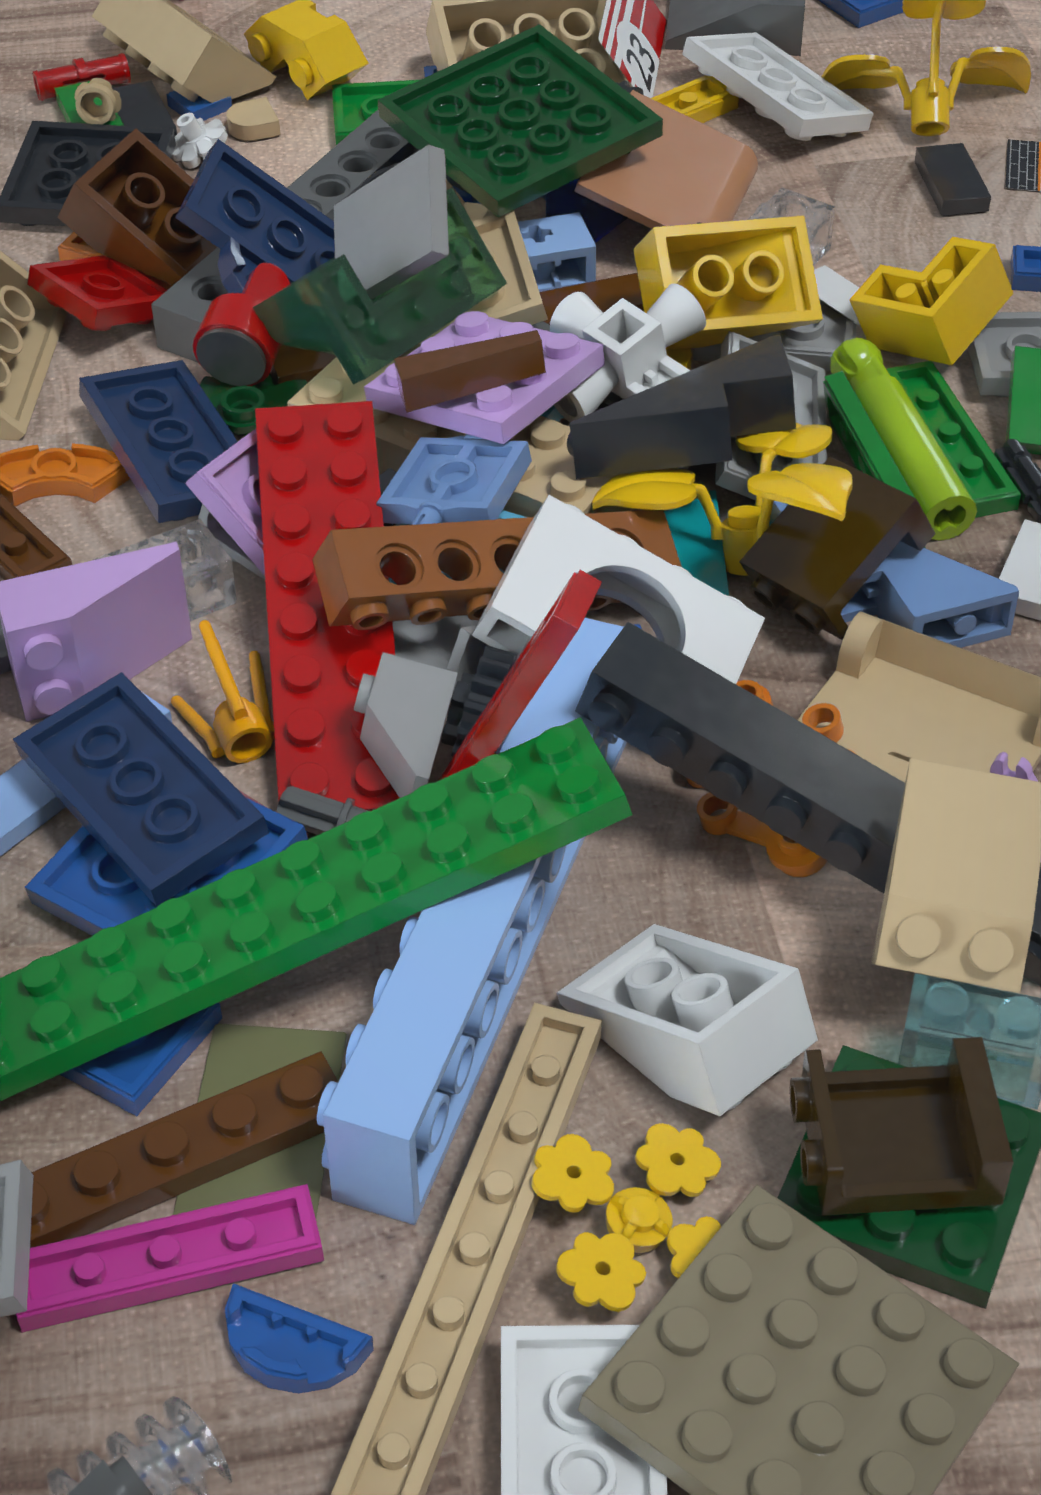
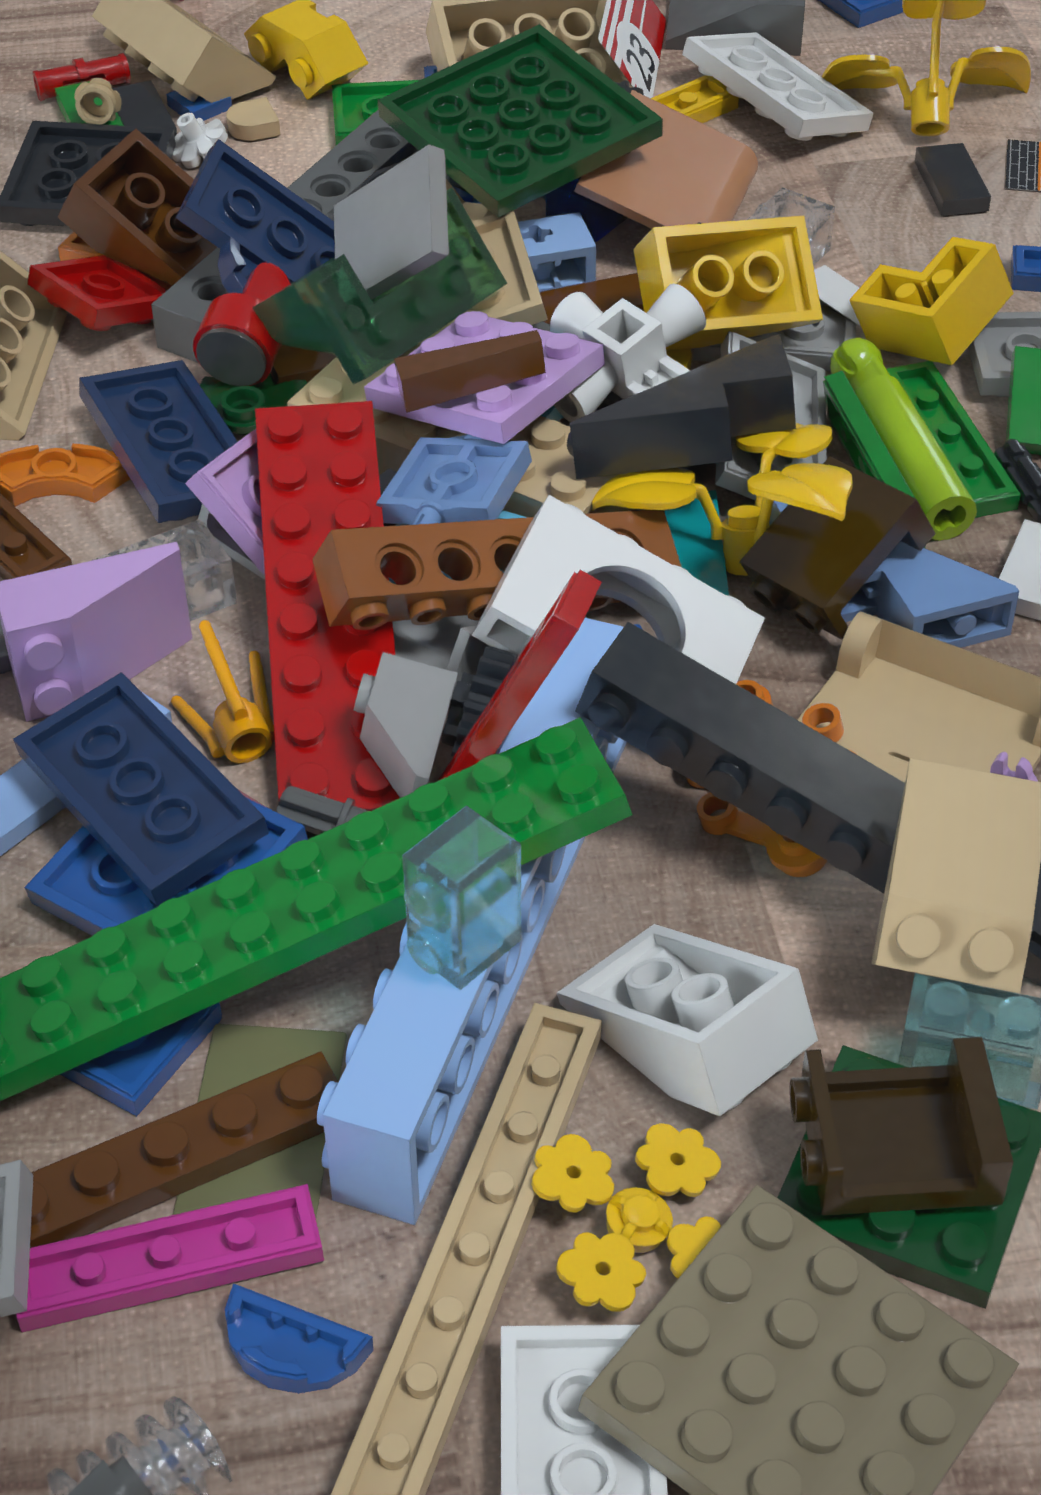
none -> clear light blue brick [402,805,521,990]

